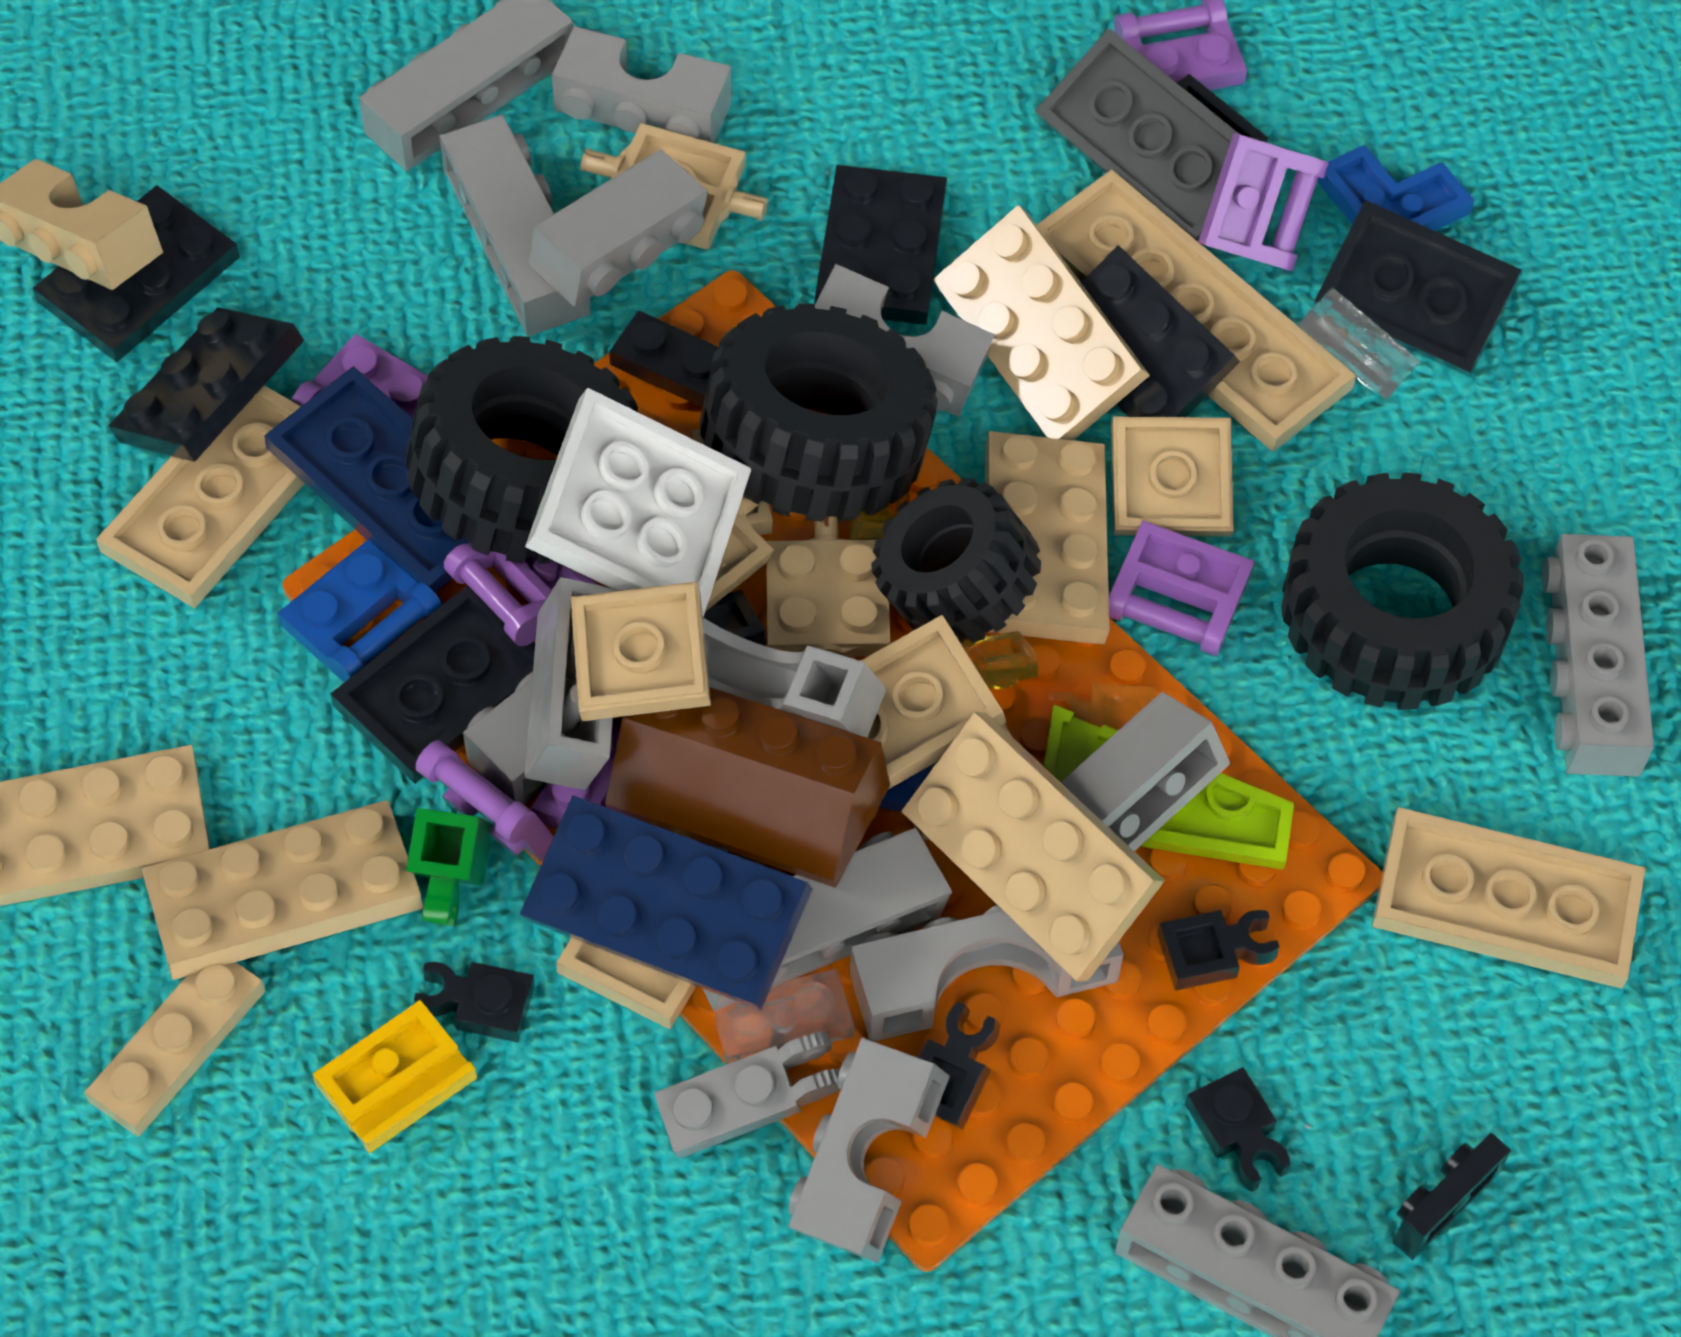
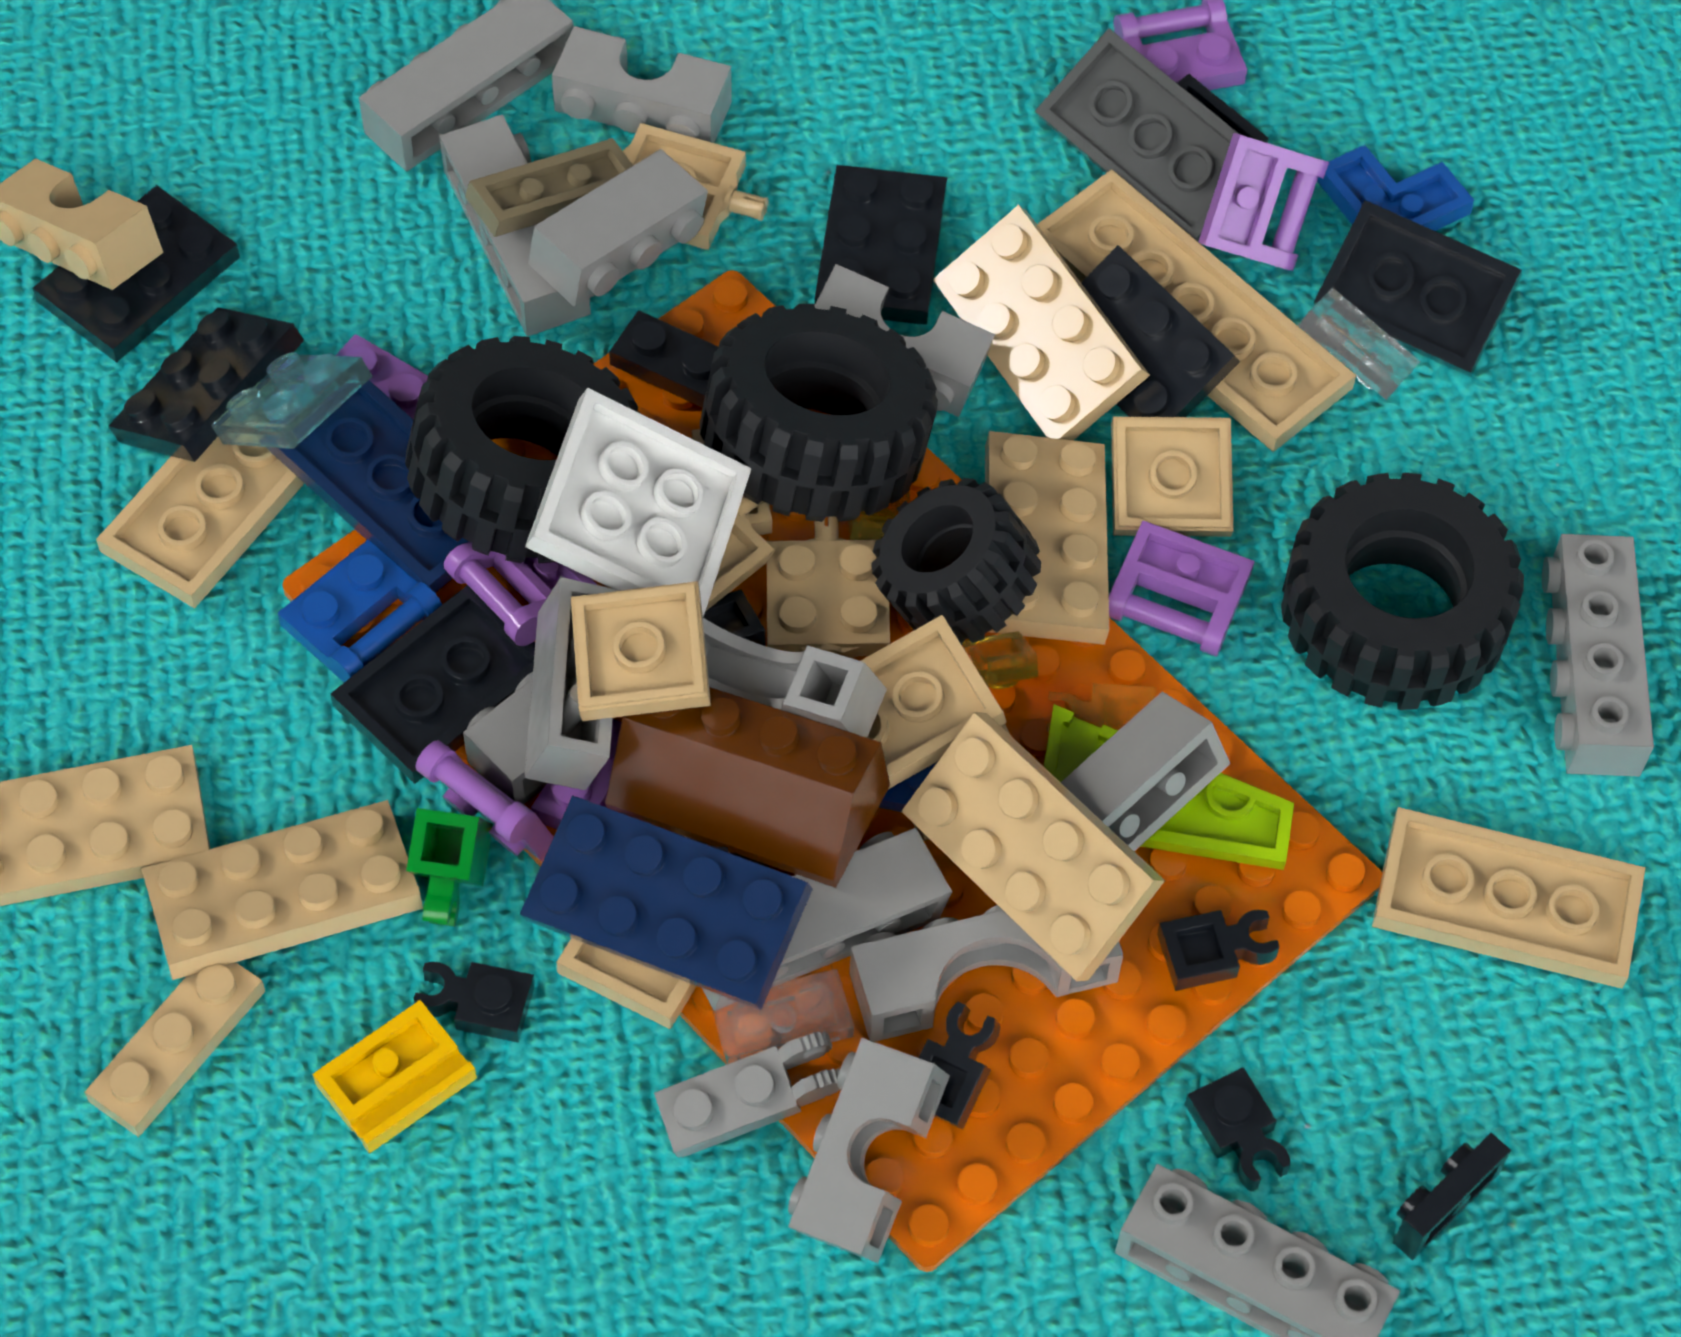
none -> clear light blue plate [211,352,372,449]
none -> dark tan plate [465,138,633,237]

